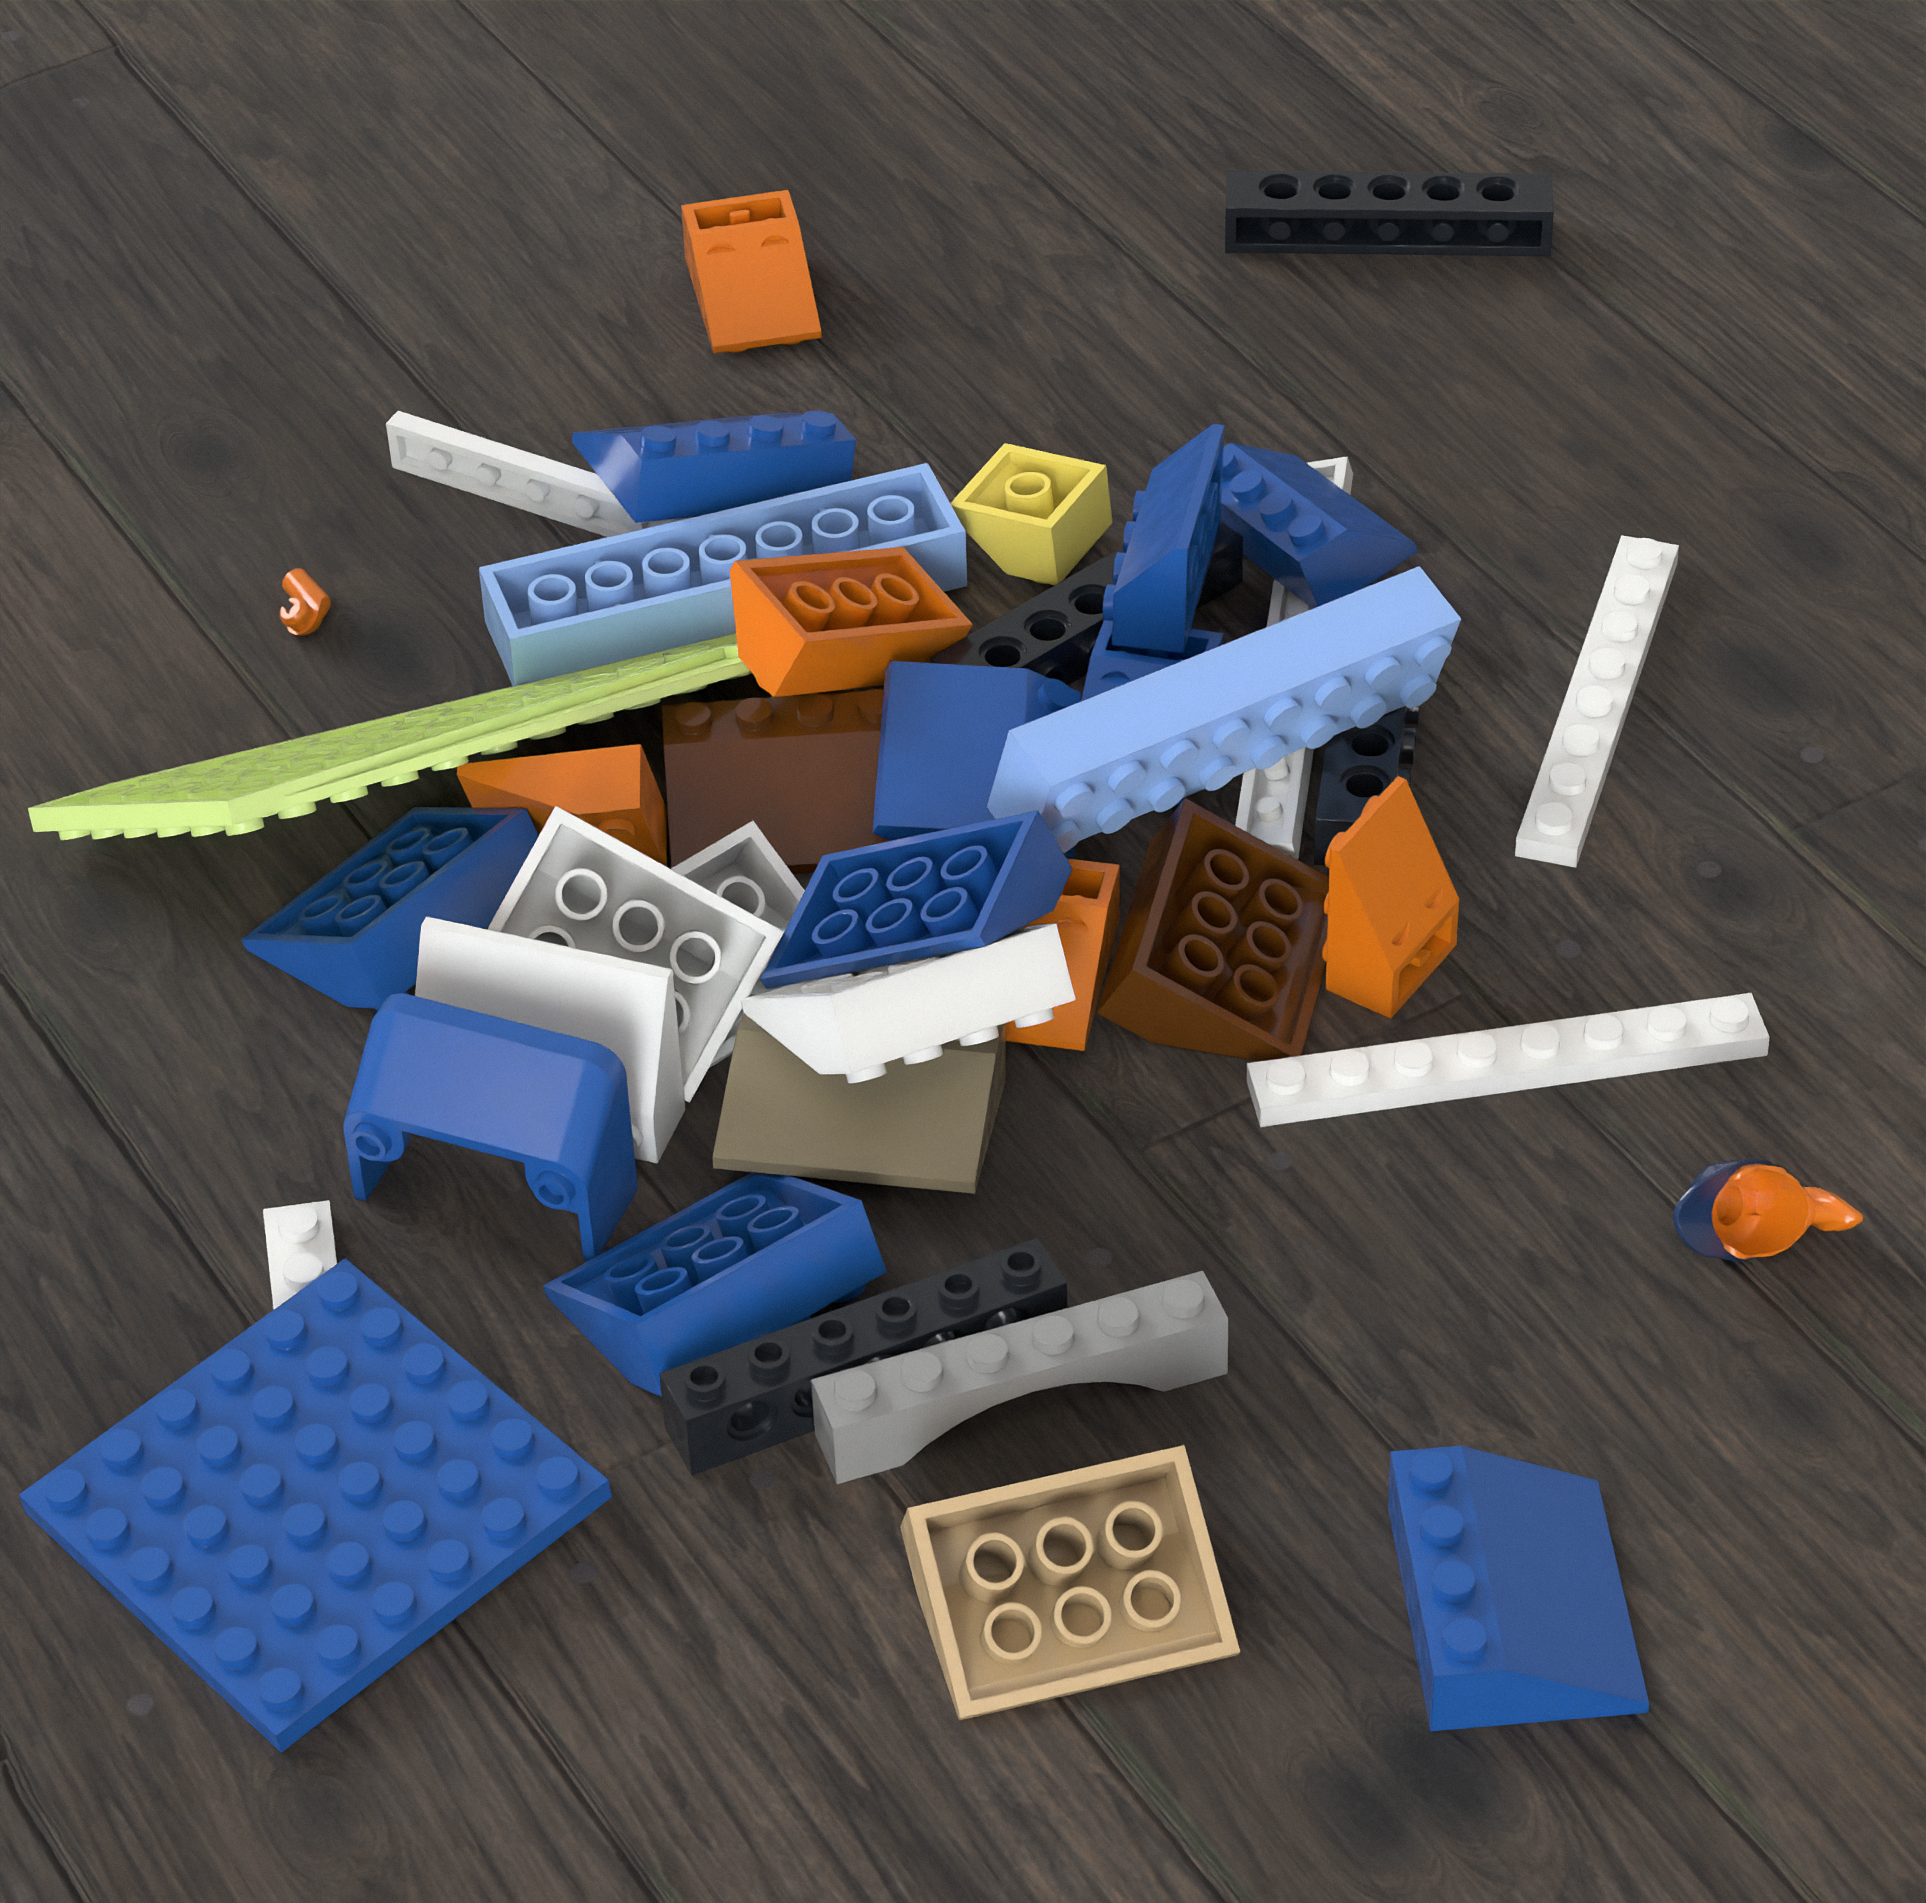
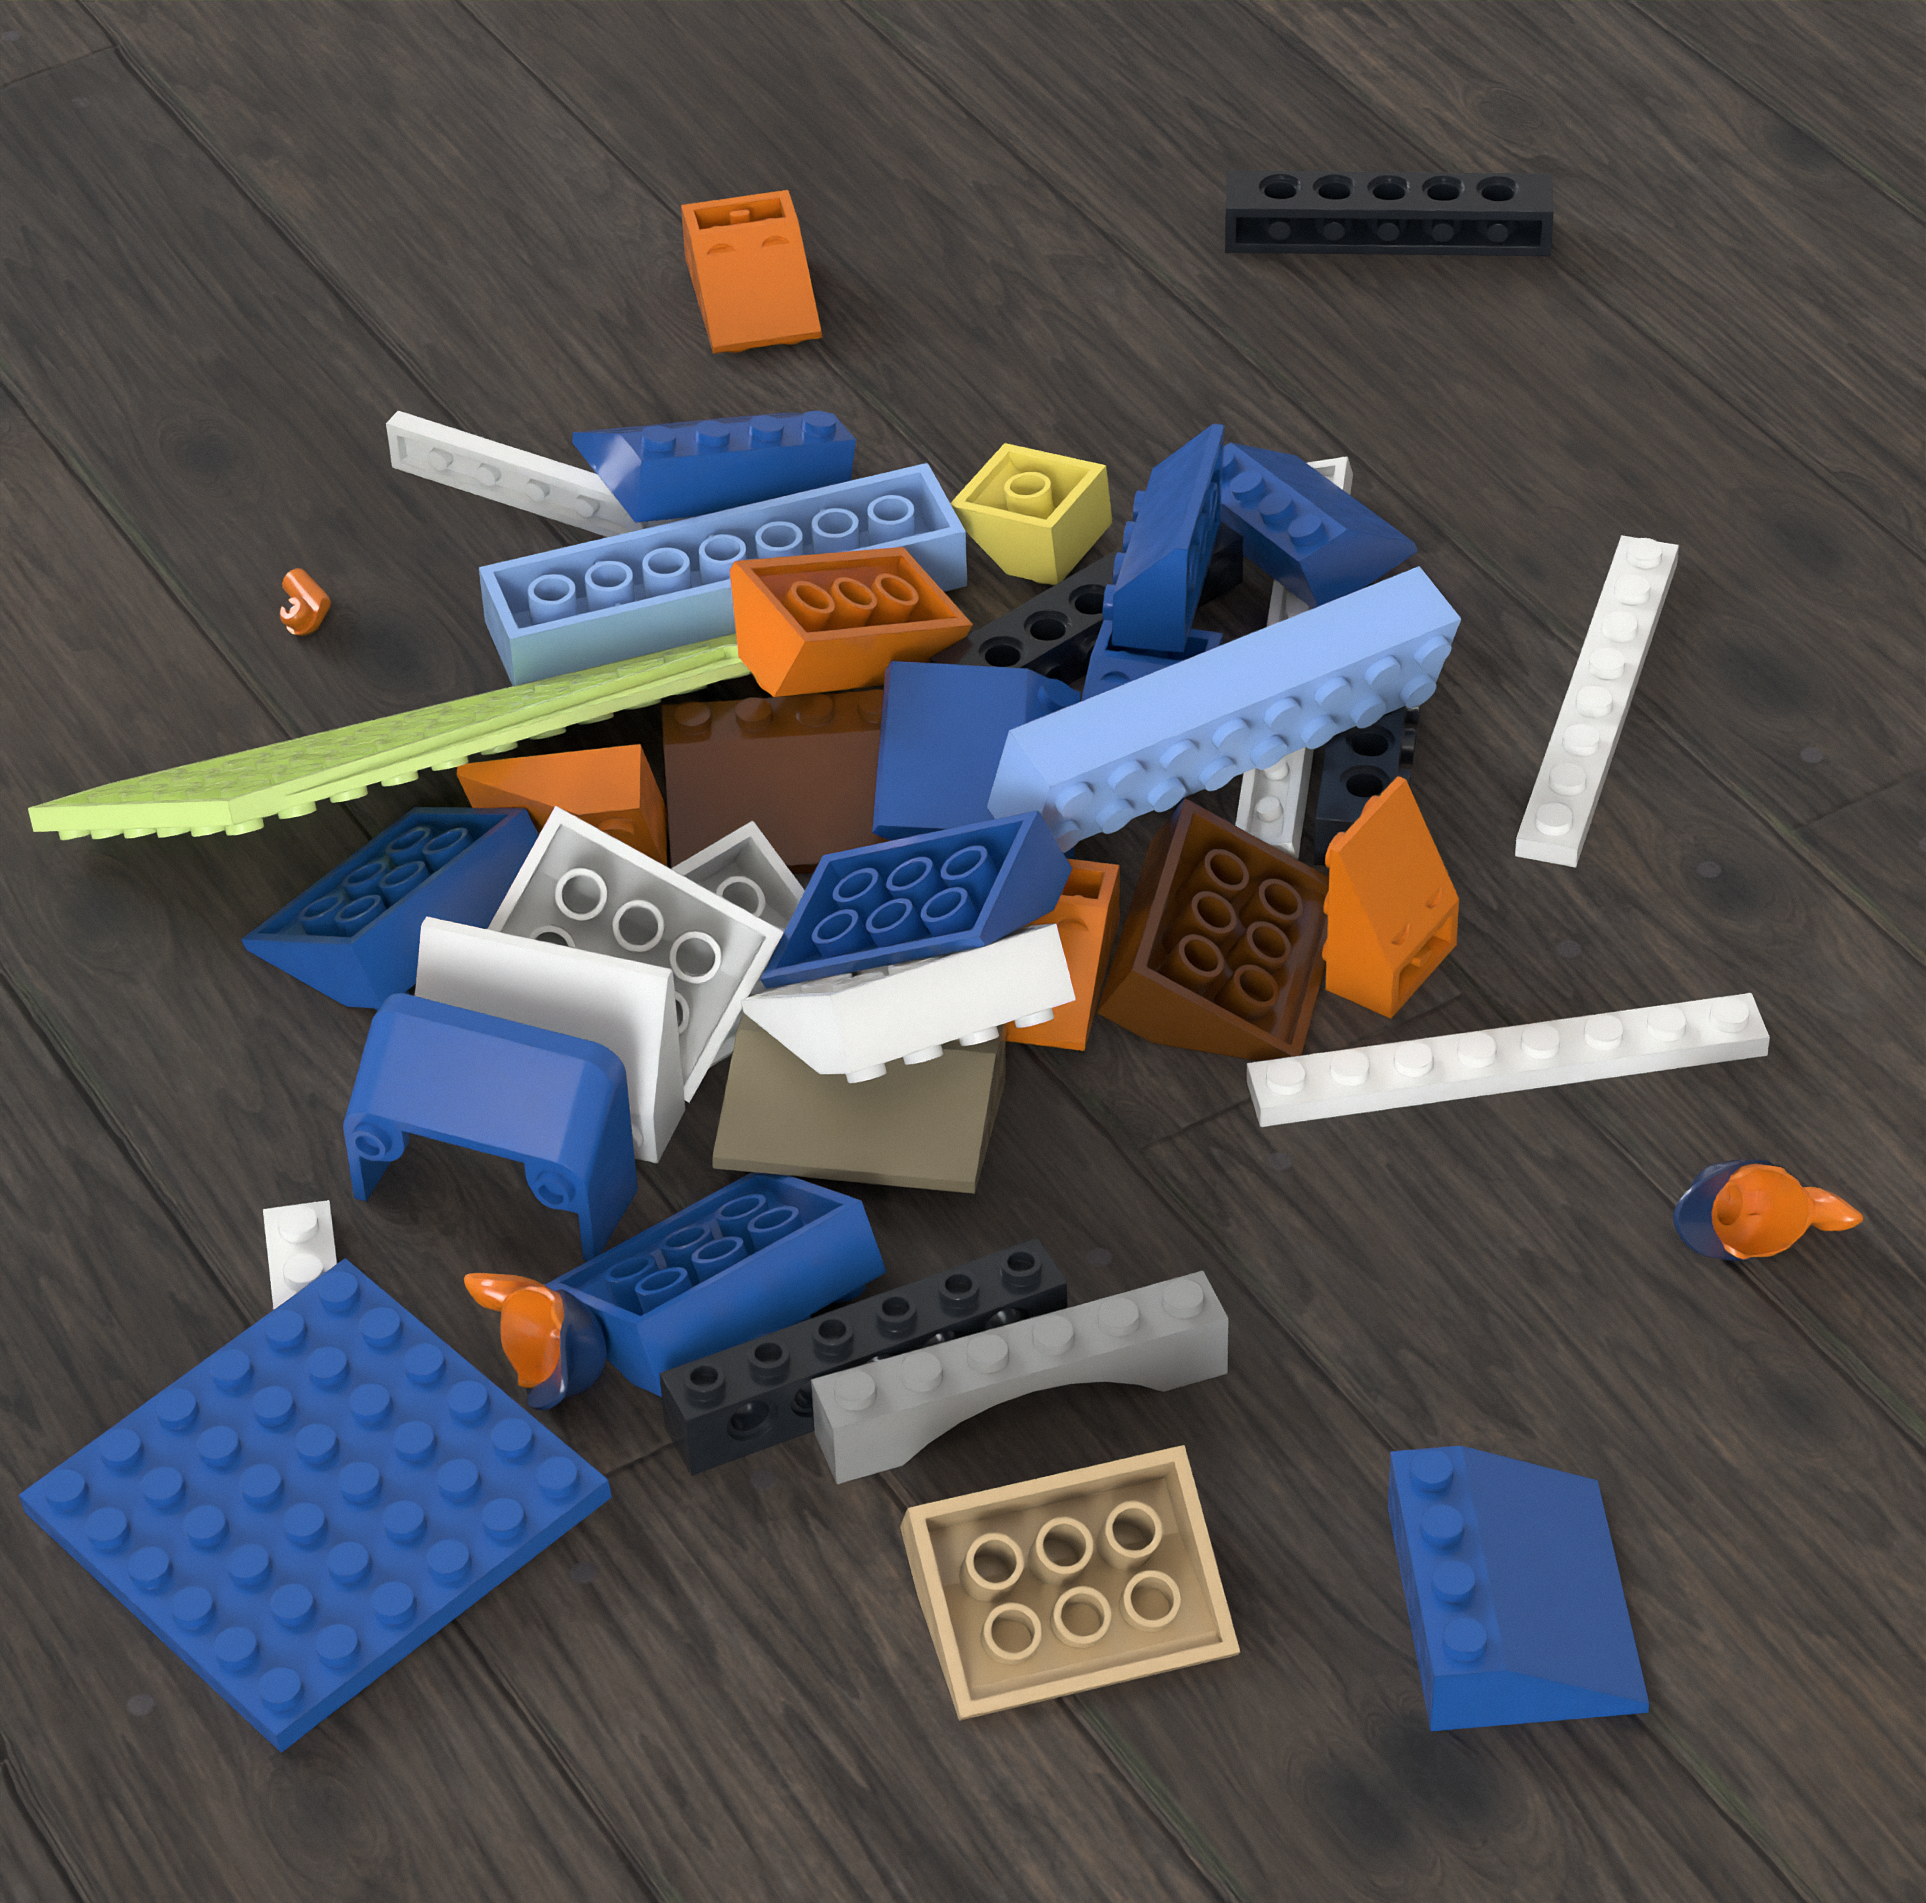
none -> hair [464,1273,607,1411]

